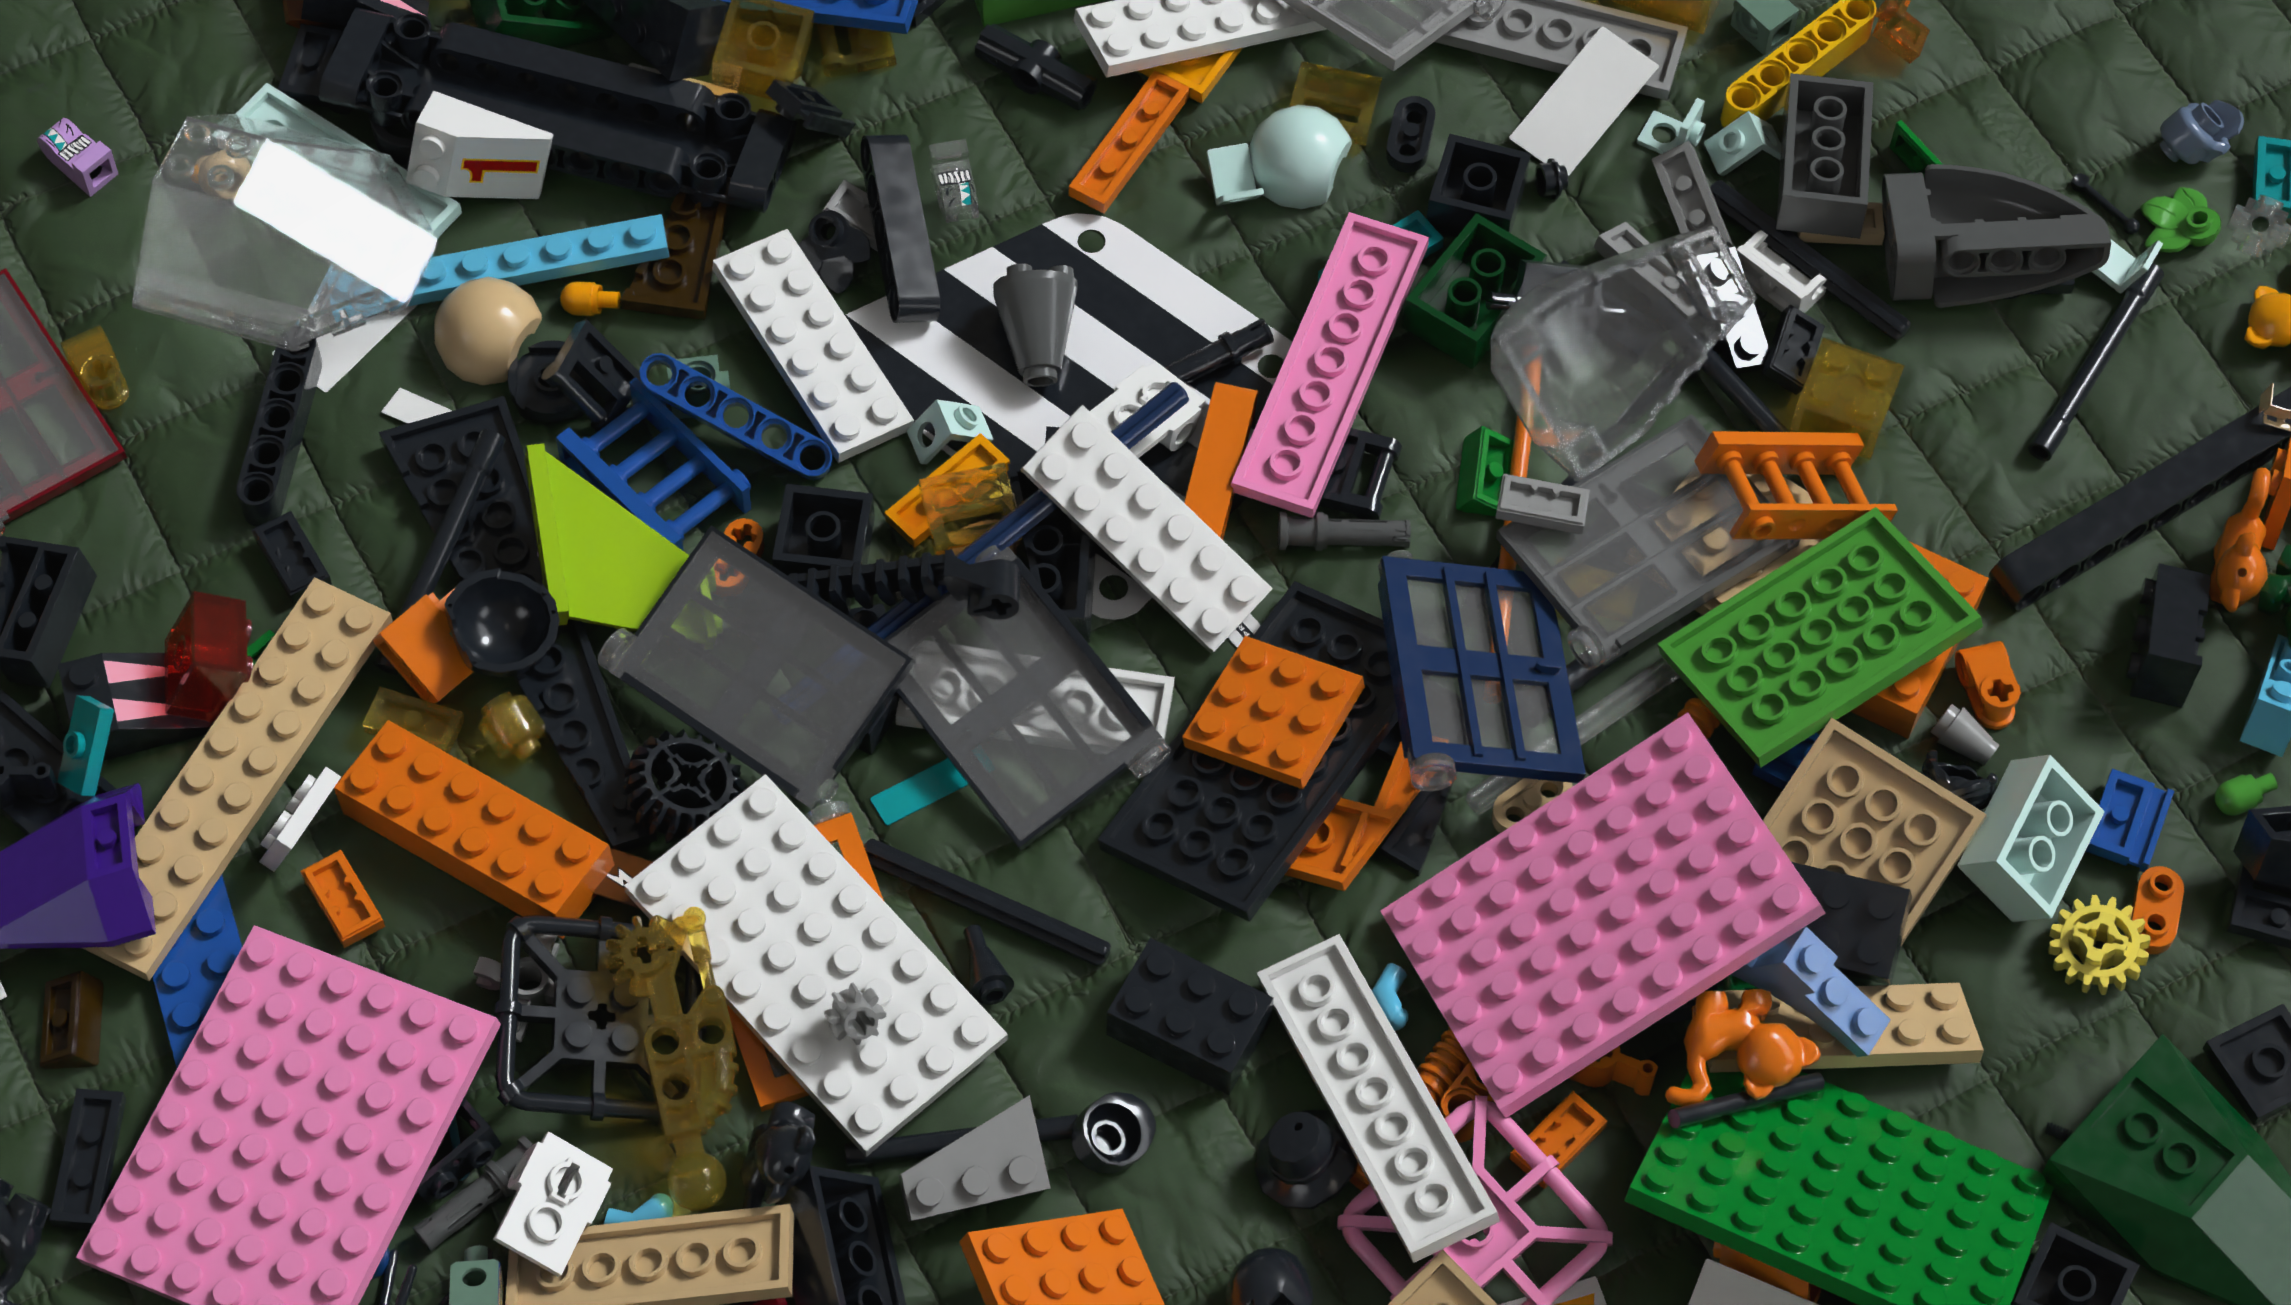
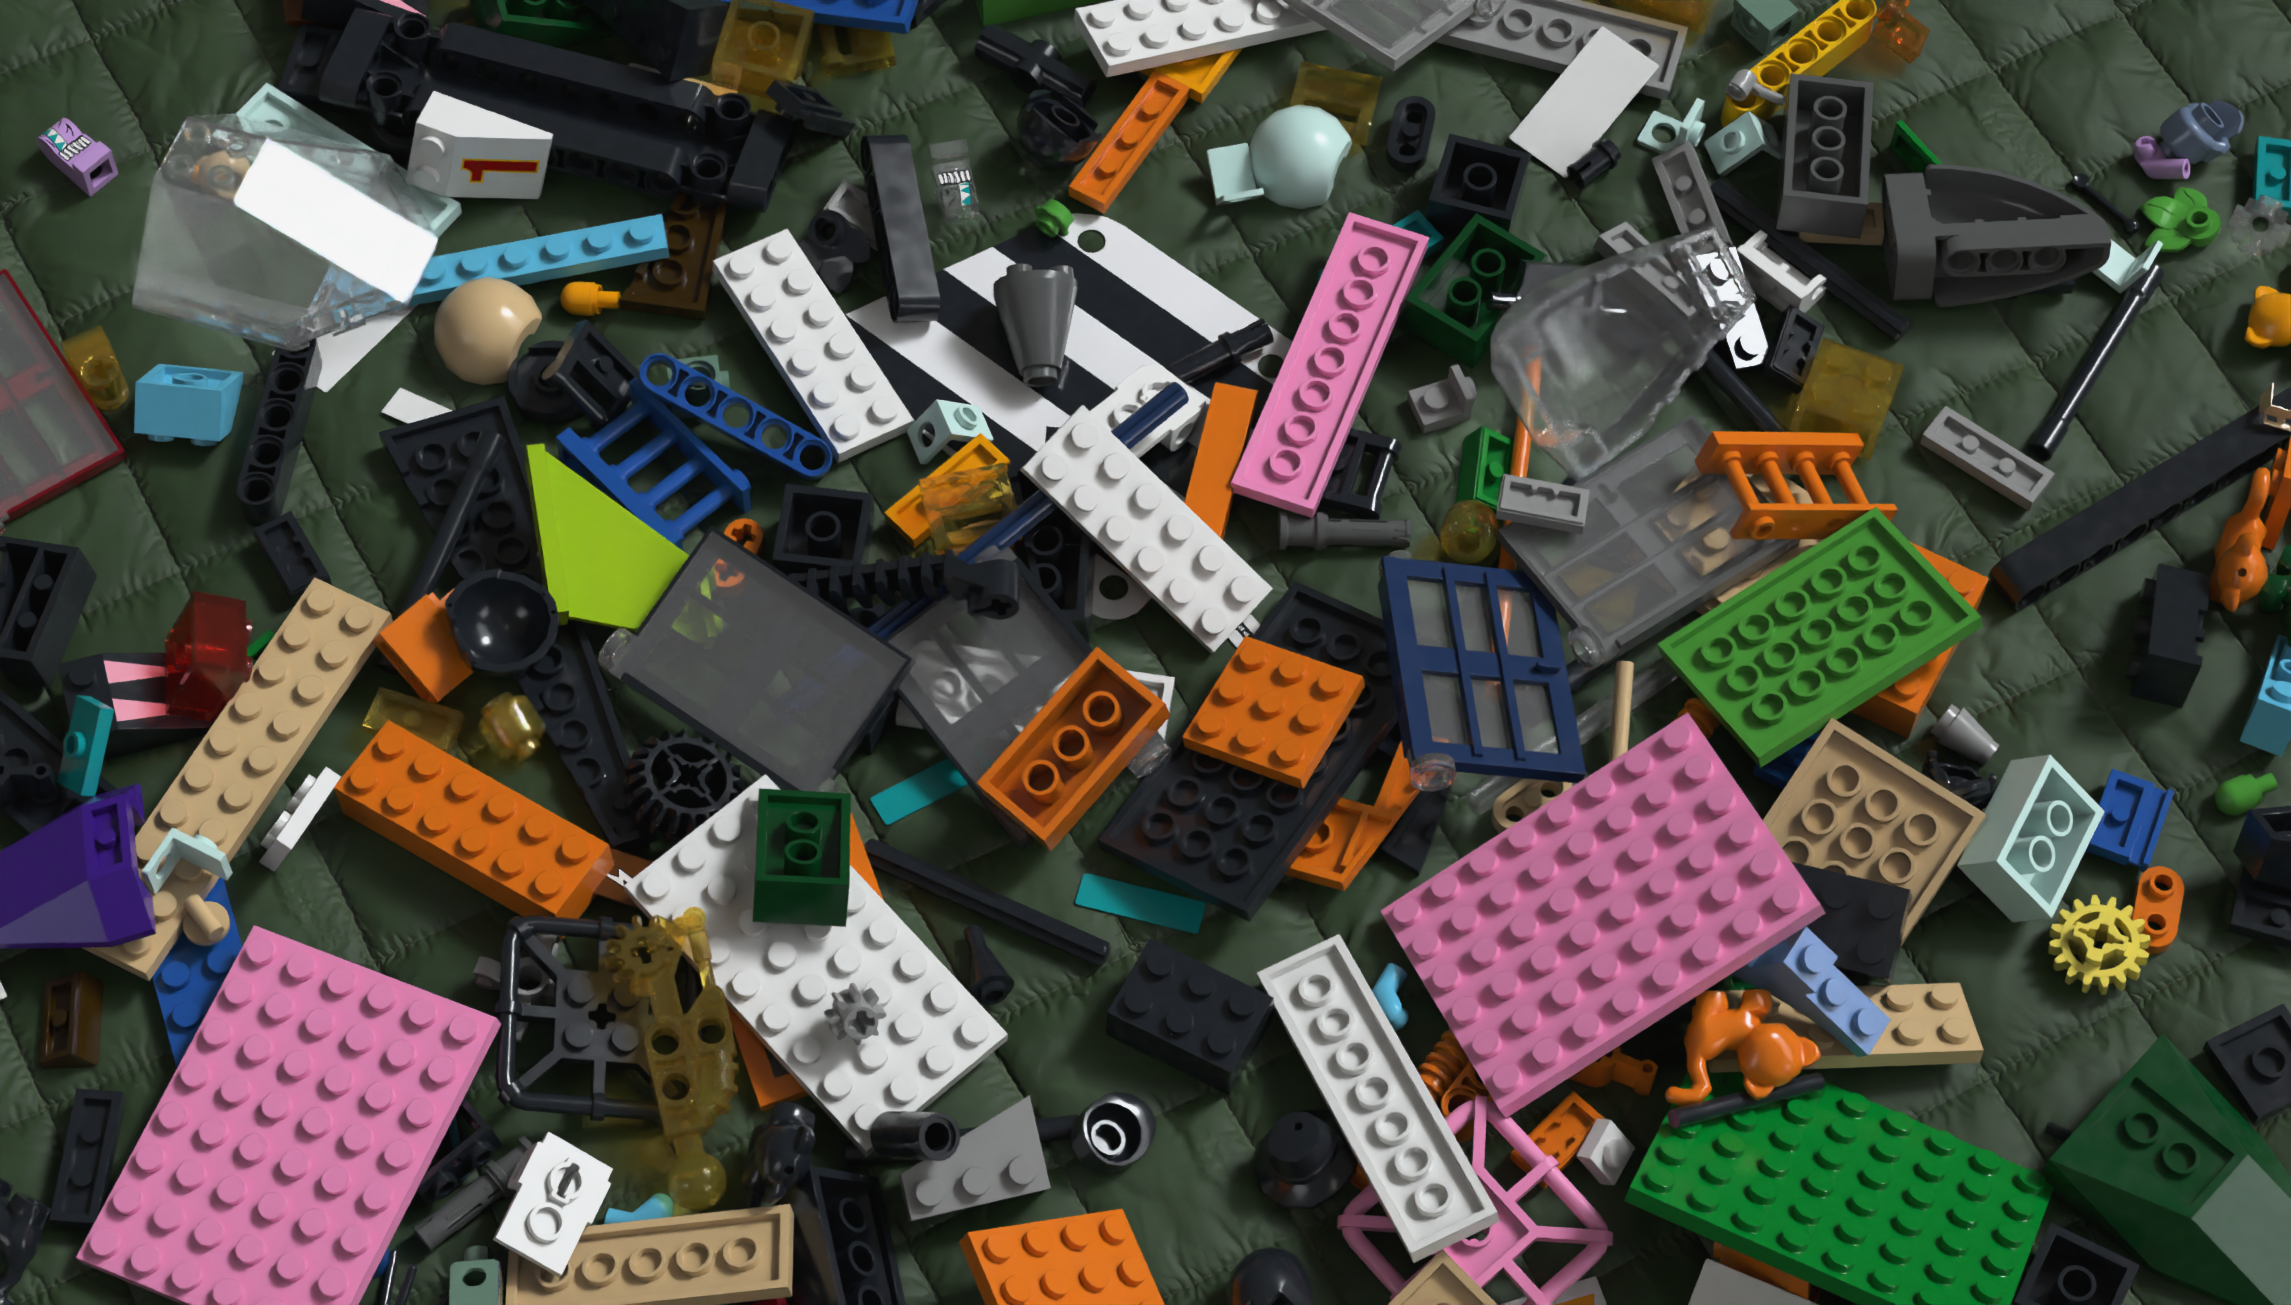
orange plate [300,850,385,948] -> none
black plate [1535,158,1568,200] -> none
orange piece [1955,641,2021,730] -> none
none -> medium azure slope [134,364,244,446]
none -> light aqua bracket [142,827,232,894]
none -> tan plate [183,894,230,946]
none -> dark green slope [752,788,851,927]
none -> black pin [870,1111,960,1161]
none -> orange brick [977,647,1170,851]
none -> black cylinder [1016,90,1102,169]
none -> bright green plate [1035,199,1074,238]
none -> teal sticker [1075,873,1206,934]
none -> light grey bracket [1407,364,1477,434]
none -> clear yellow head [1440,500,1499,564]
none -> black pin [1567,139,1621,188]
none -> white plate [1576,1118,1635,1186]
none -> tan bar [1609,661,1634,763]
none -> light grey hand [1726,69,1787,106]
none -> light grey plate [1920,406,2055,511]
none -> lavender arm [2134,136,2190,179]

